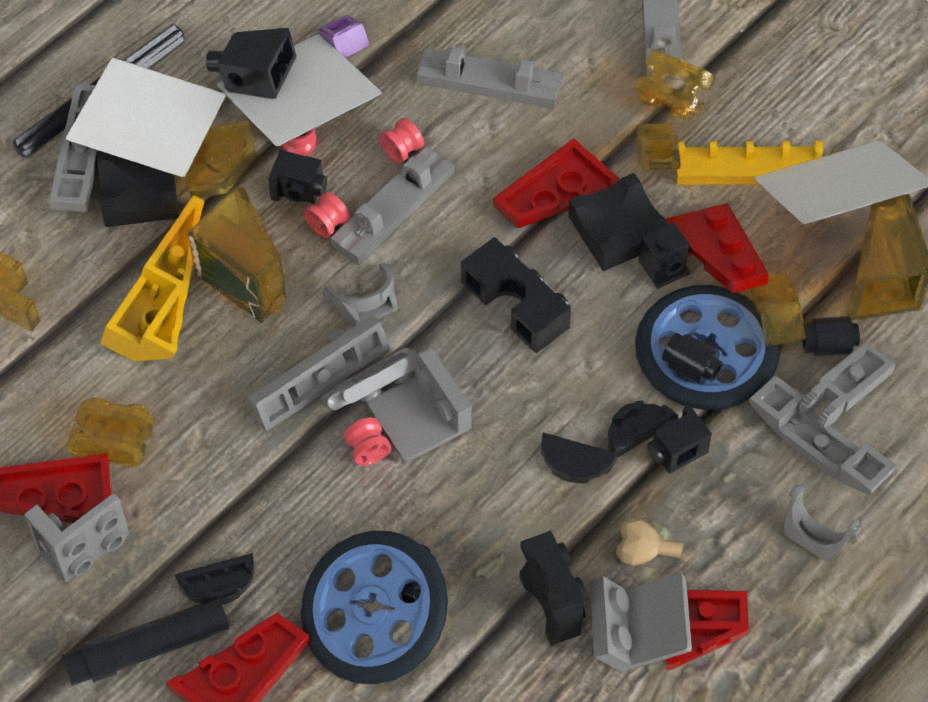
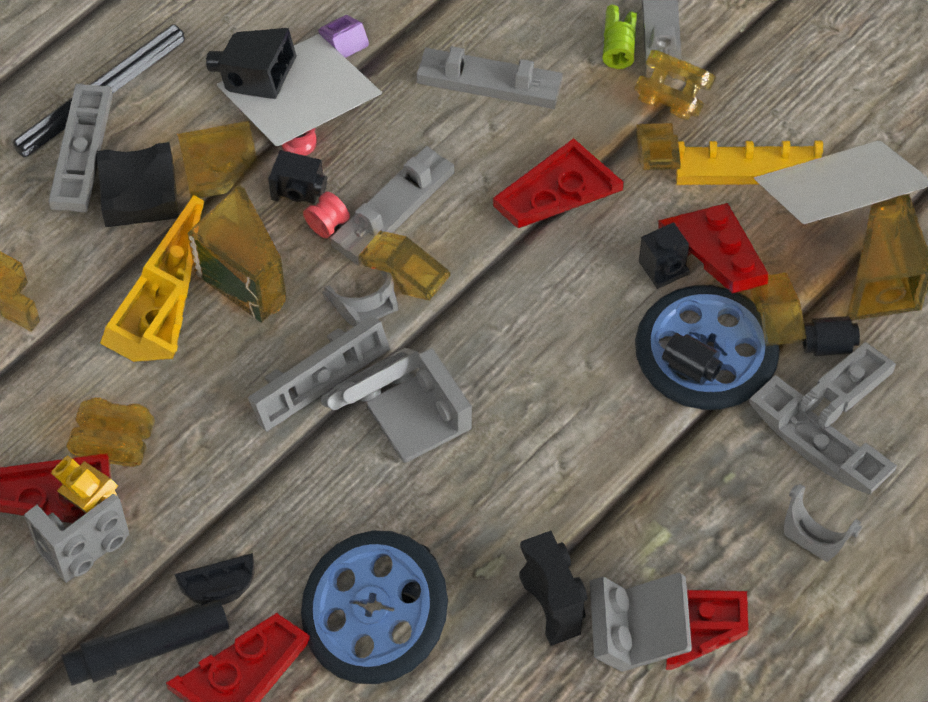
white sticker [66,58,226,177] -> none
coral wheel [344,417,391,466] -> none
coral wheel [379,118,424,164] -> none
black arch [461,237,571,354] -> none
black tile [541,432,618,484] -> none
black brick [568,173,669,271] -> none
black tile [608,401,679,458] -> none
tan rock [616,518,683,566] -> none
black brick [647,404,712,474] -> none
none -> yellow hips [51,455,118,513]
none -> clear yellow slope [359,230,451,301]
none -> lime hinge [602,4,637,69]

